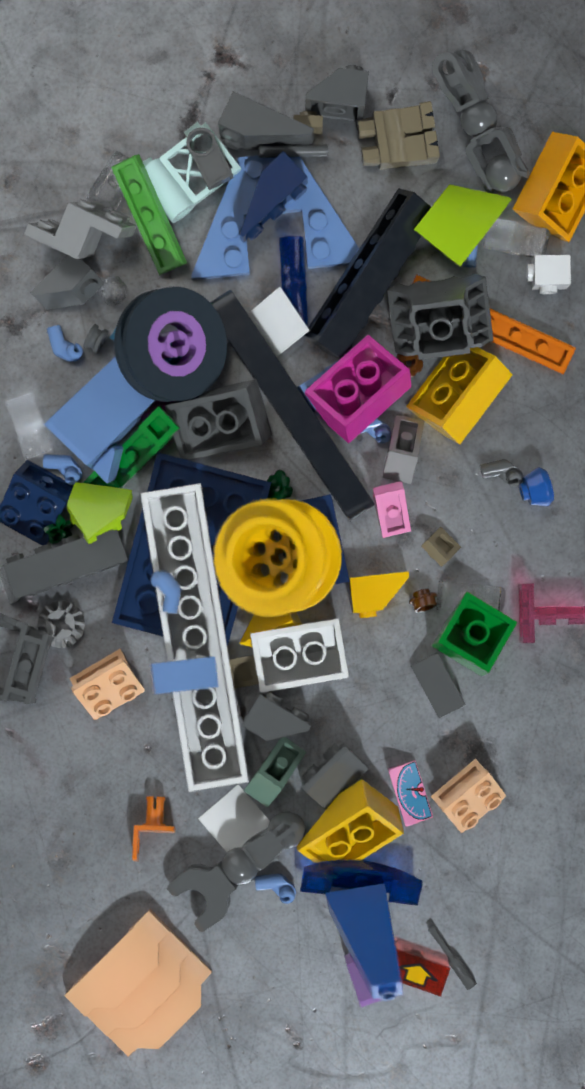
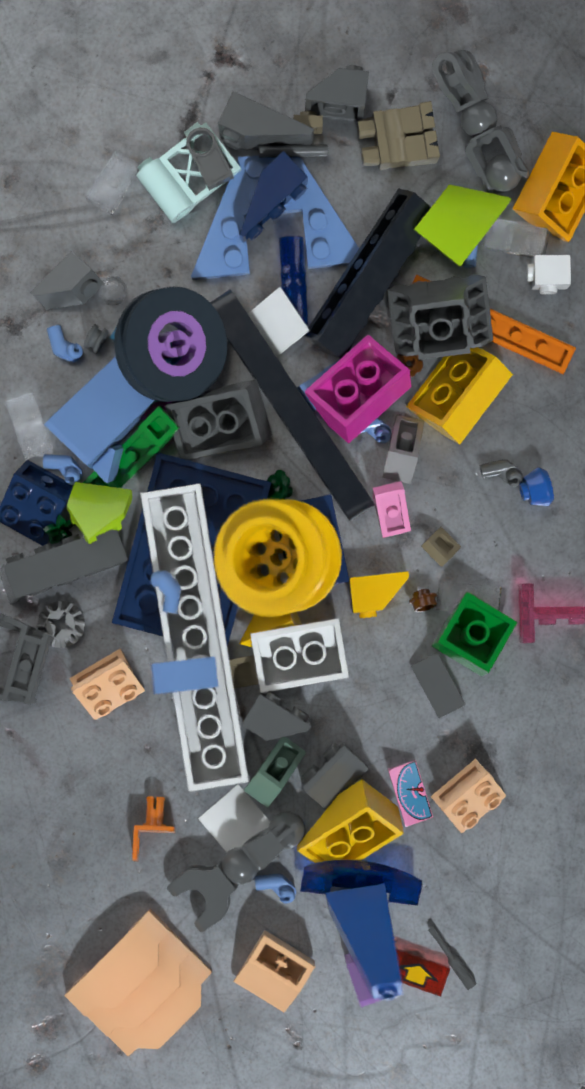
light grey bracket [24,198,137,259] -> none
bright green tile [111,154,187,276] -> none
none -> light nougat slope [233,930,315,1012]

